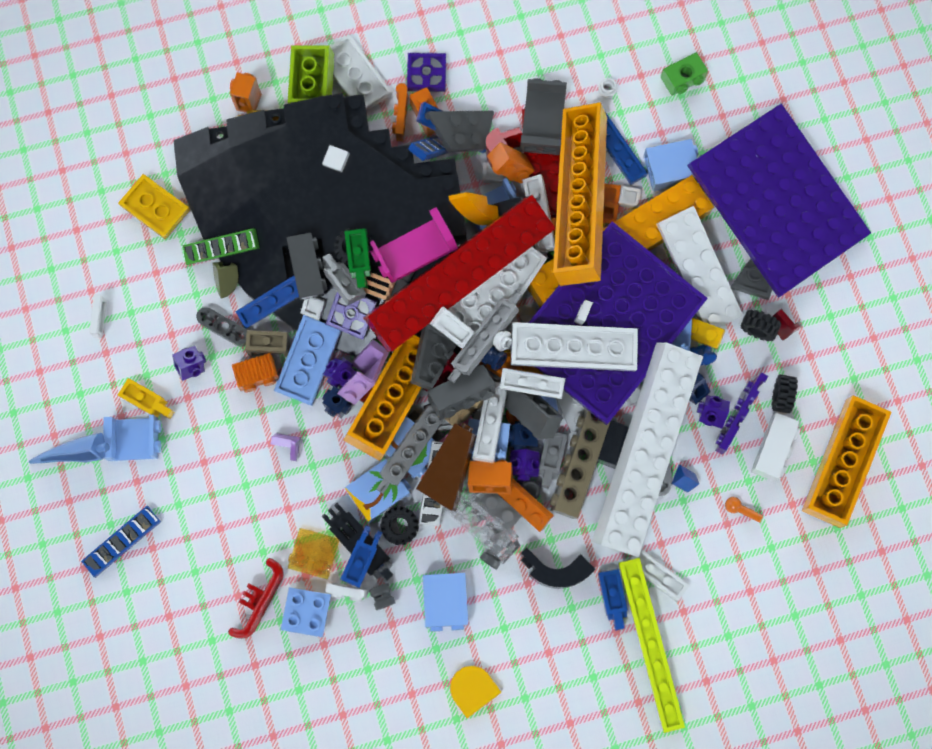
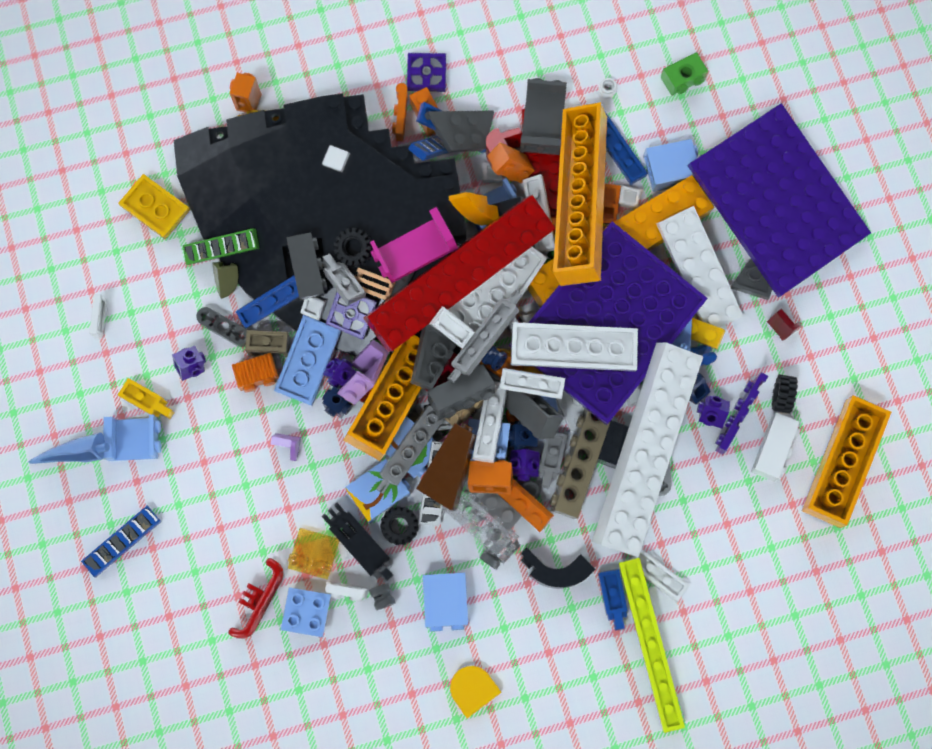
lime brick [287,45,335,104] -> none
white tile [330,34,392,111] -> none
blue hinge [340,525,383,588] -> none
green hinge [344,229,371,289] -> none
white plate [493,331,512,351] -> none
white tile [575,300,593,326] -> none
blue slope [671,465,699,492] -> none
orange bar [725,497,764,523] -> none
black tyre [740,309,781,341] -> none

